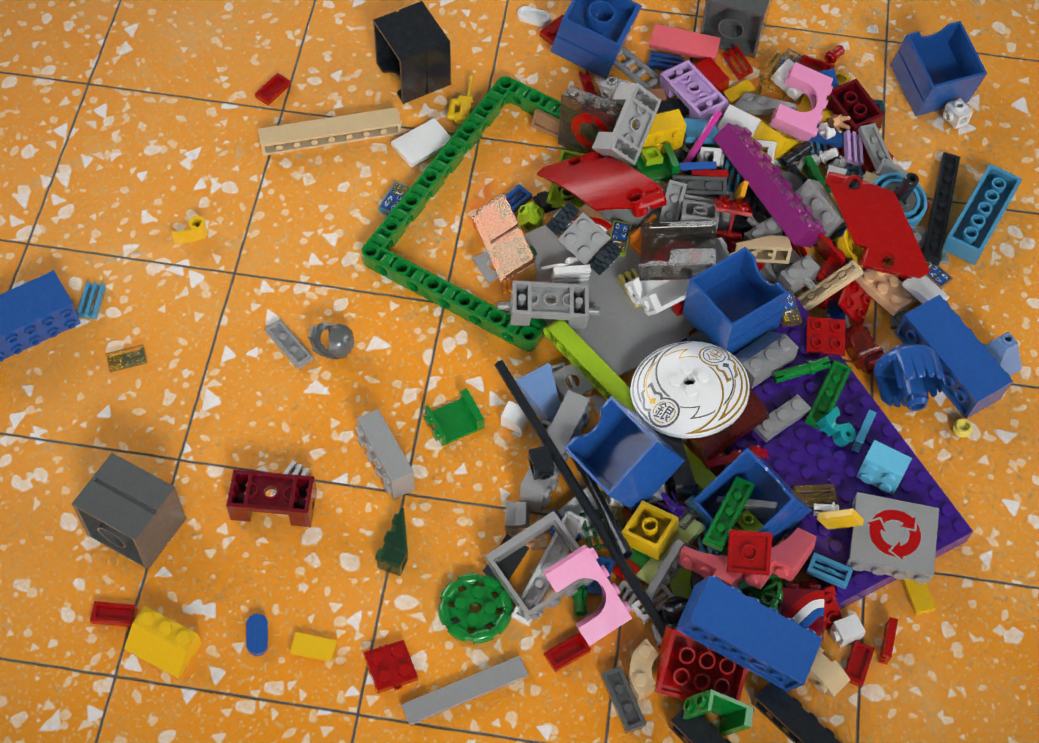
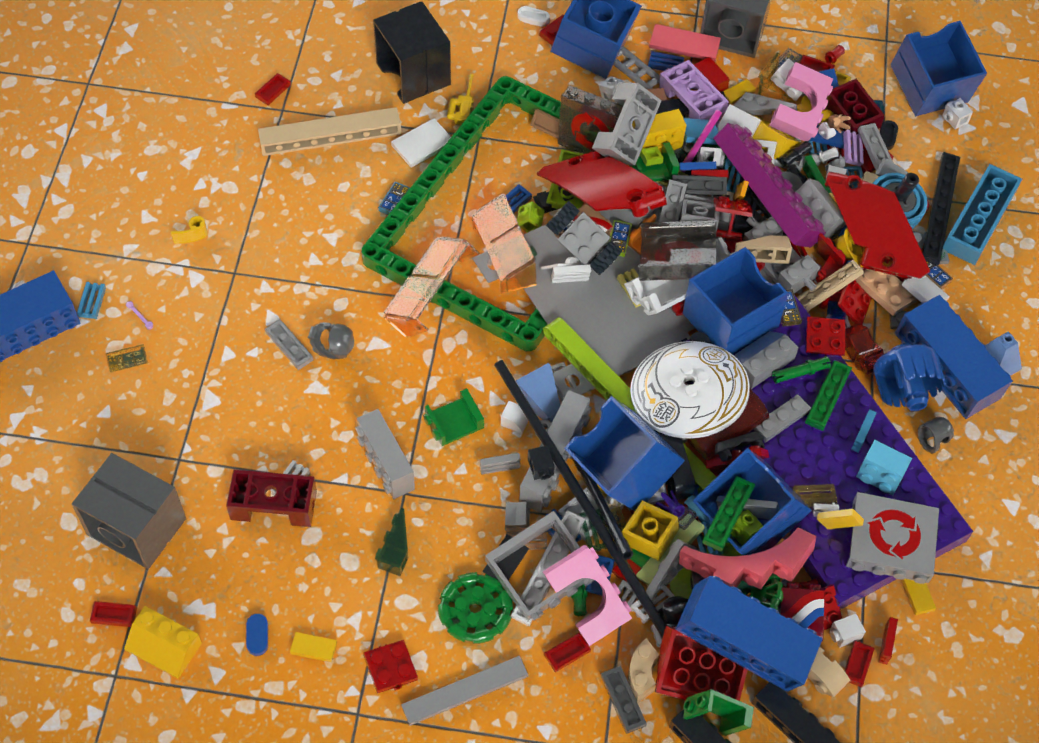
light grey brick [497,280,600,329] -> none
red piece [579,70,598,102] -> none
red tile [722,45,753,80] -> none
red plate [726,529,772,576] -> none
dark azure tile [806,552,853,589] -> none
teal leg [817,406,856,447] -> none
light yellow plate [952,419,973,438] -> none
none -> lavender hinge [126,301,153,330]
none -> clear orange piece [384,237,480,337]
none -> light grey tile [480,453,521,475]
none -> black piece [715,431,765,462]
none -> black tile [879,120,898,150]
none -> dark grey helmet [918,417,954,454]

